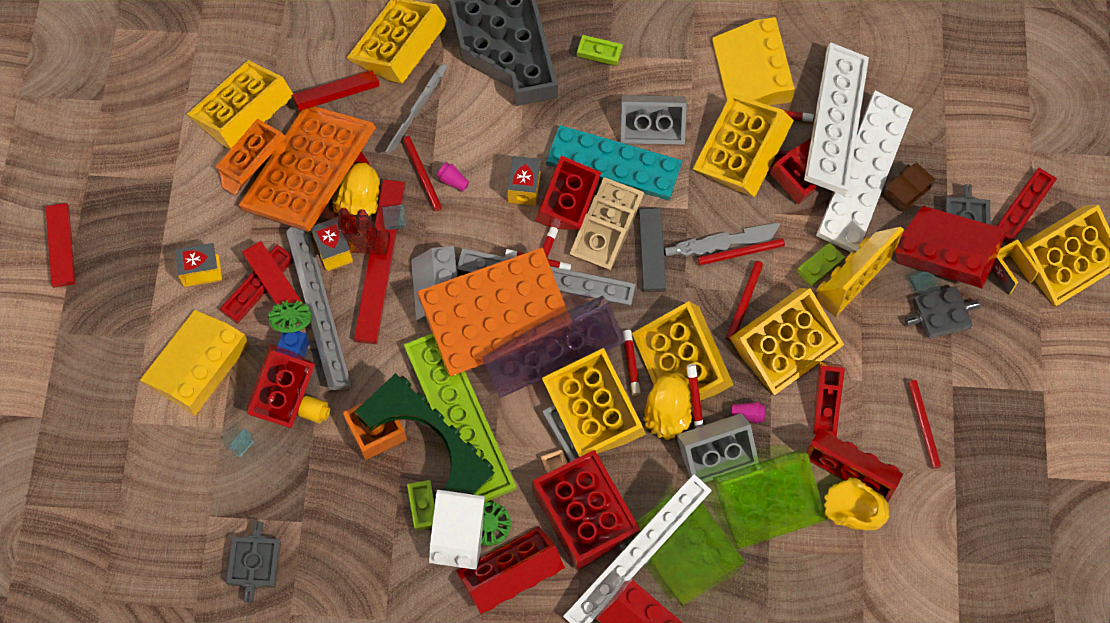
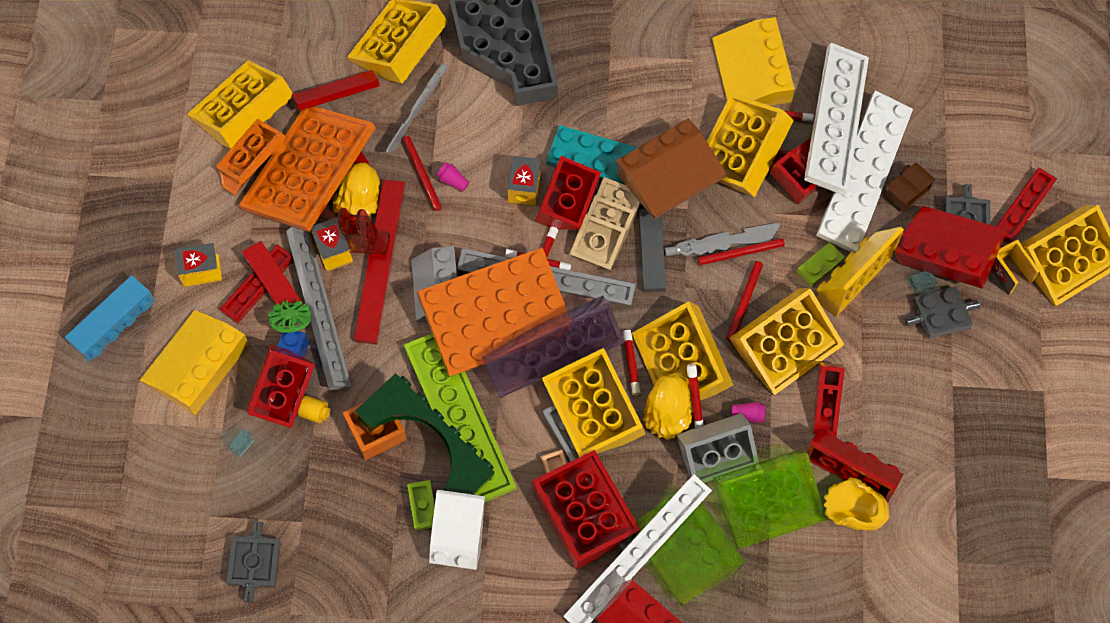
red tile [45,203,76,288] -> none
clear light blue tile [382,205,407,230] -> none
red slope [456,526,565,614] -> none
bright green wheel [481,502,511,546] -> none
lime plate [577,35,623,66] -> none
light grey slope [621,95,687,144] -> none
red bar [908,380,941,469] -> none
none -> dark azure brick [65,275,155,362]
none -> dark orange slope [616,118,727,219]

